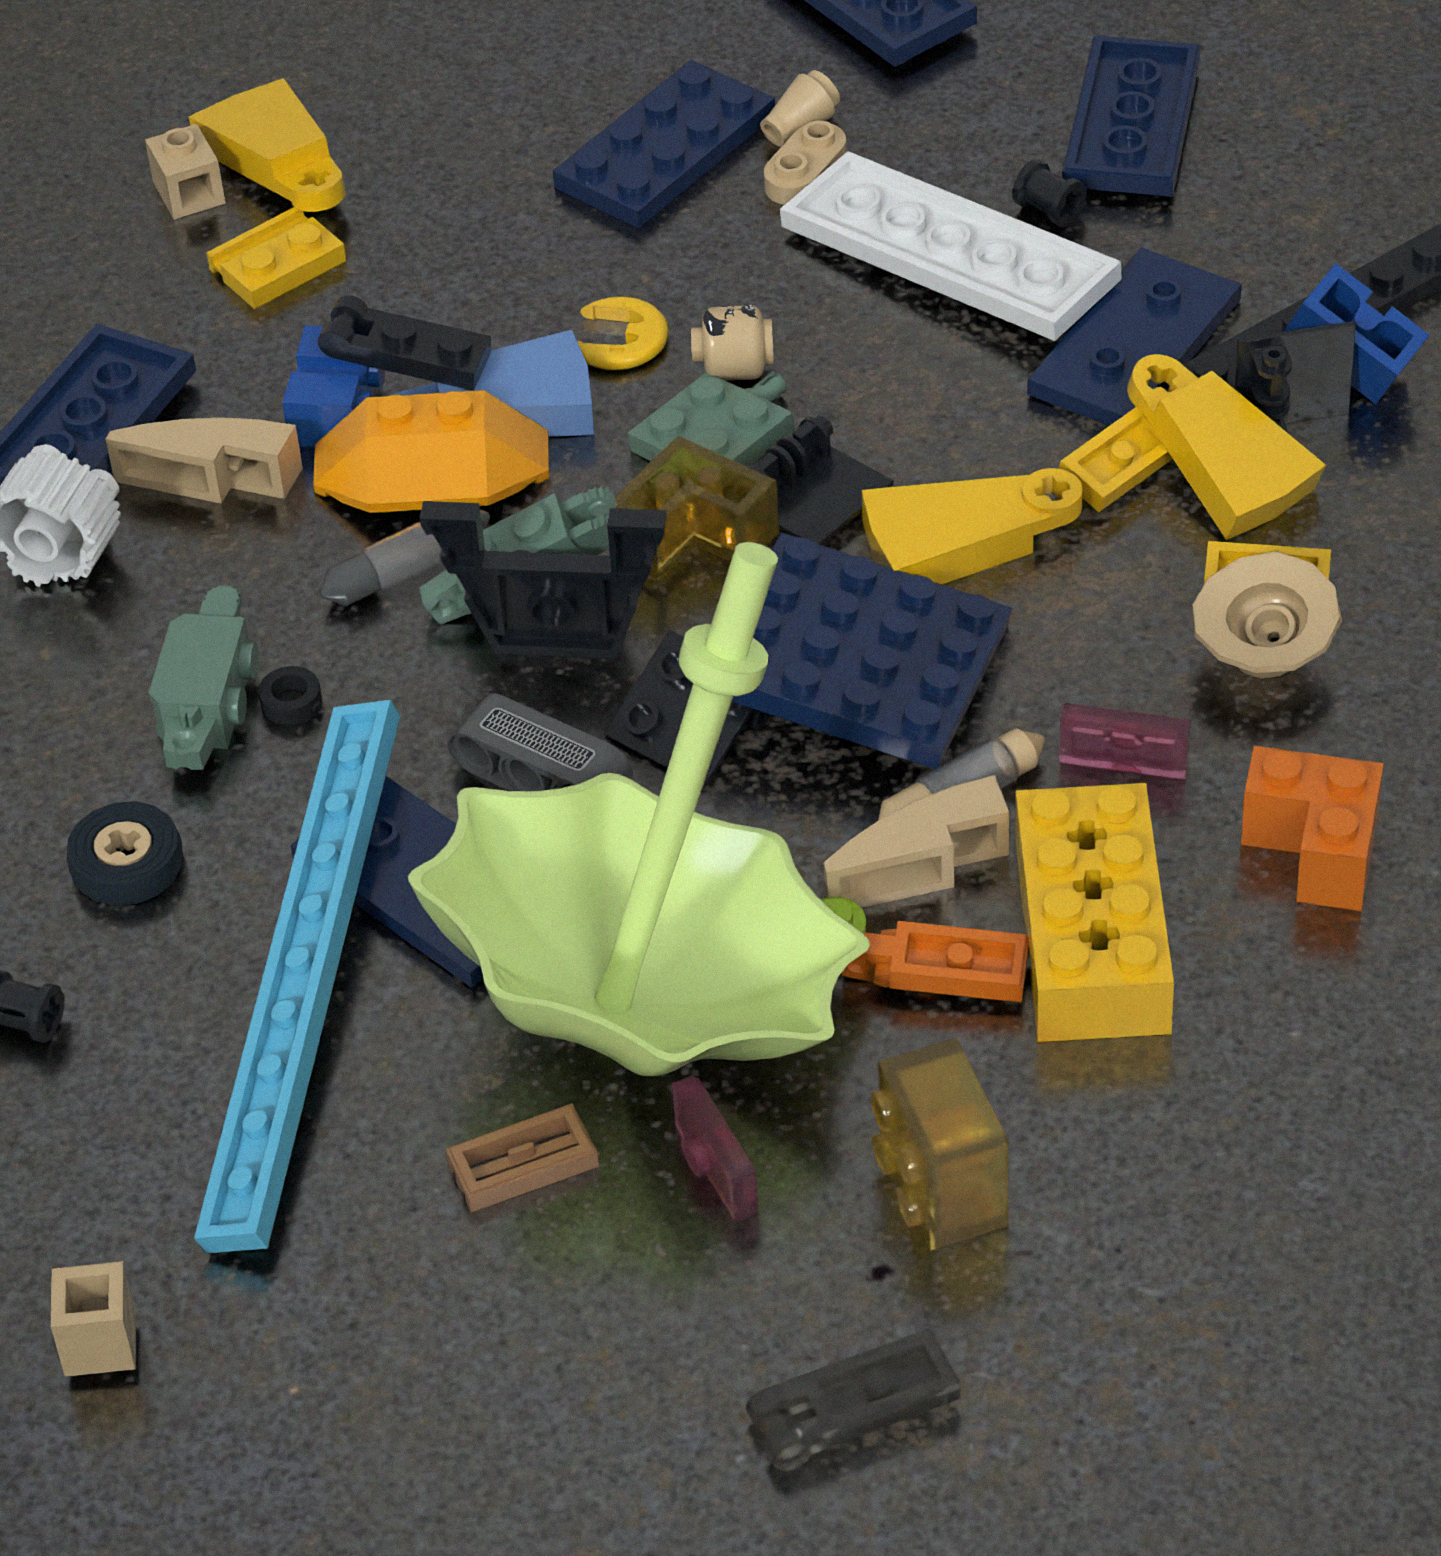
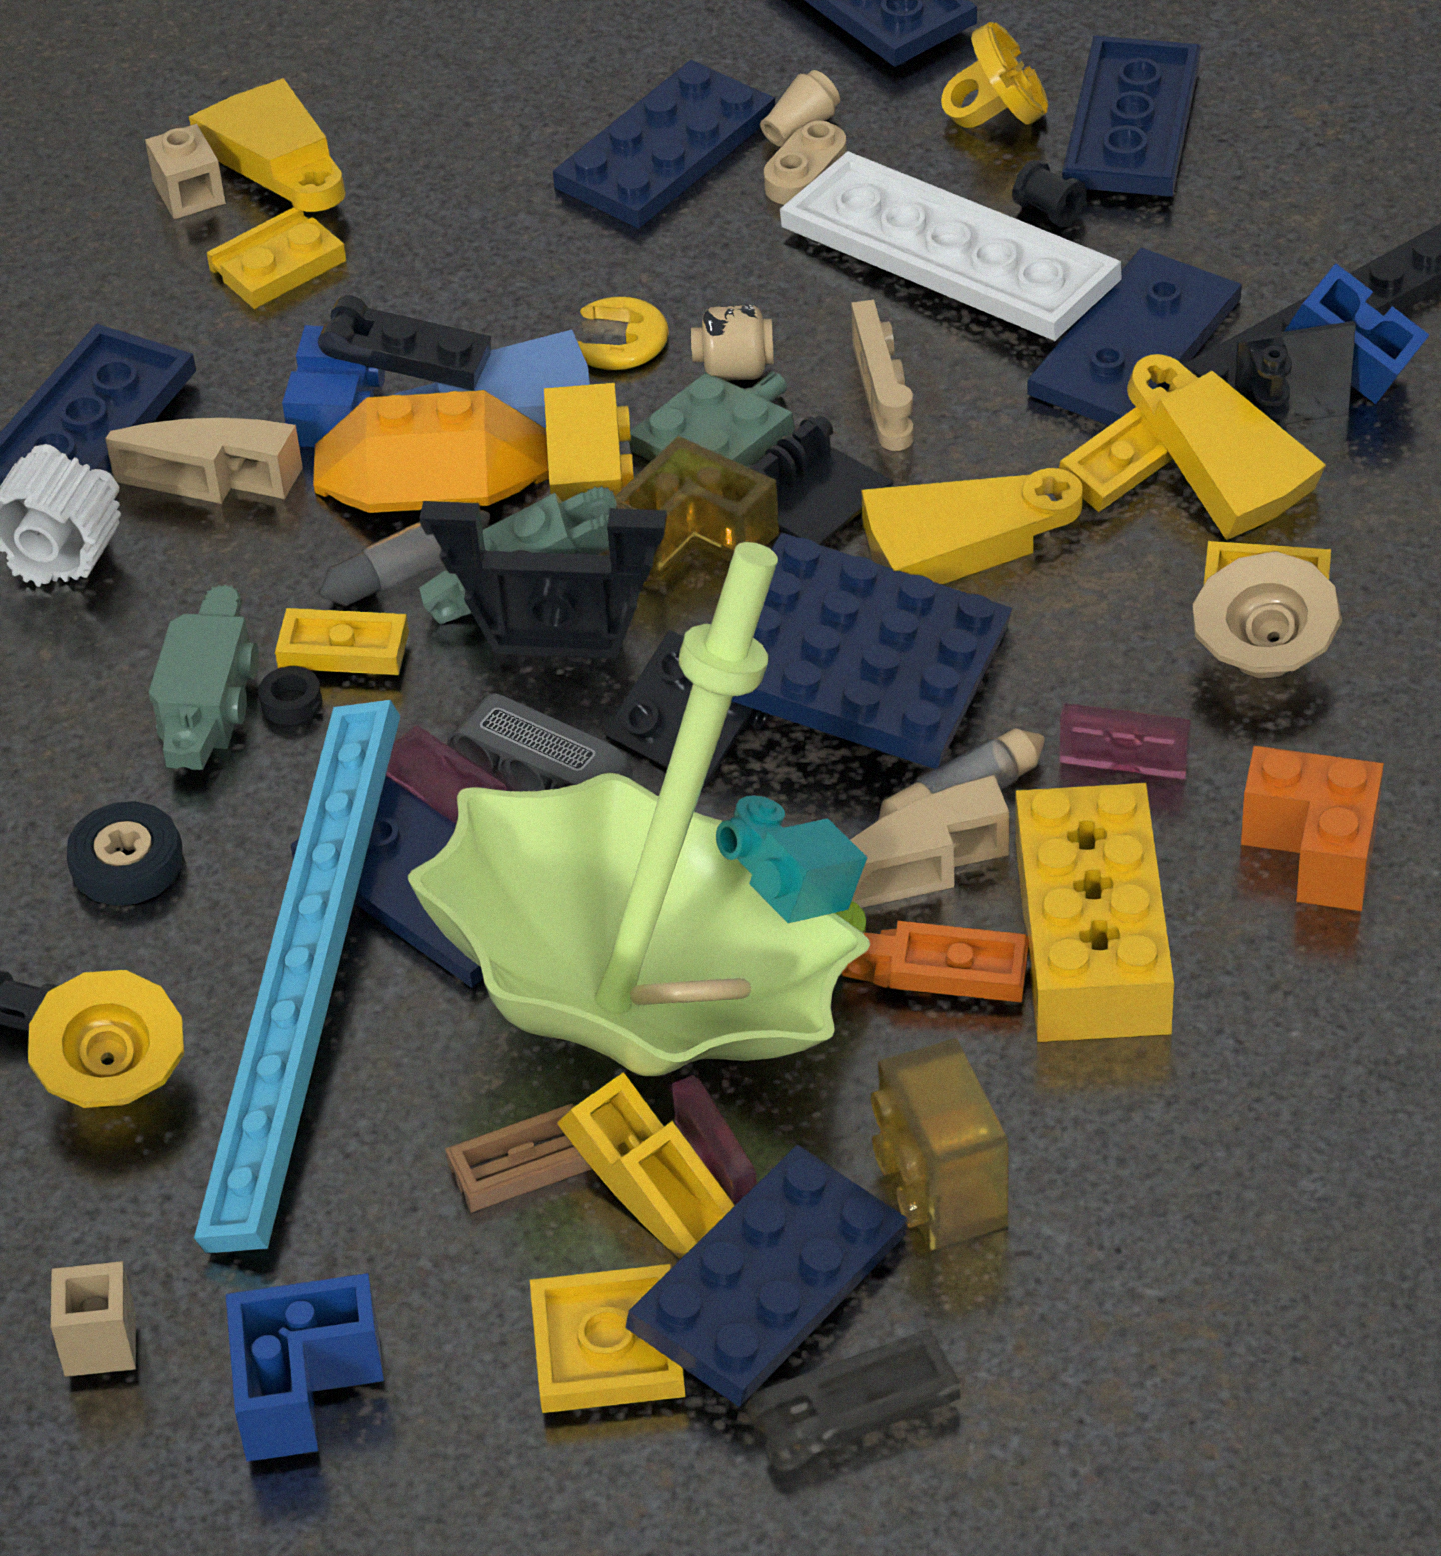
none -> yellow hat [28,970,184,1108]
none -> blue brick [226,1273,384,1462]
none -> yellow plate [275,608,409,675]
none -> clear pink plate [386,725,506,824]
none -> yellow plate [530,1264,685,1413]
none -> yellow brick [544,383,635,509]
none -> yellow slope [557,1072,735,1259]
none -> dark blue plate [625,1145,909,1407]
none -> tan head [630,978,751,1005]
none -> teal brick [716,795,868,924]
none -> tan plate [851,299,913,451]
none -> yellow tile [941,22,1049,128]

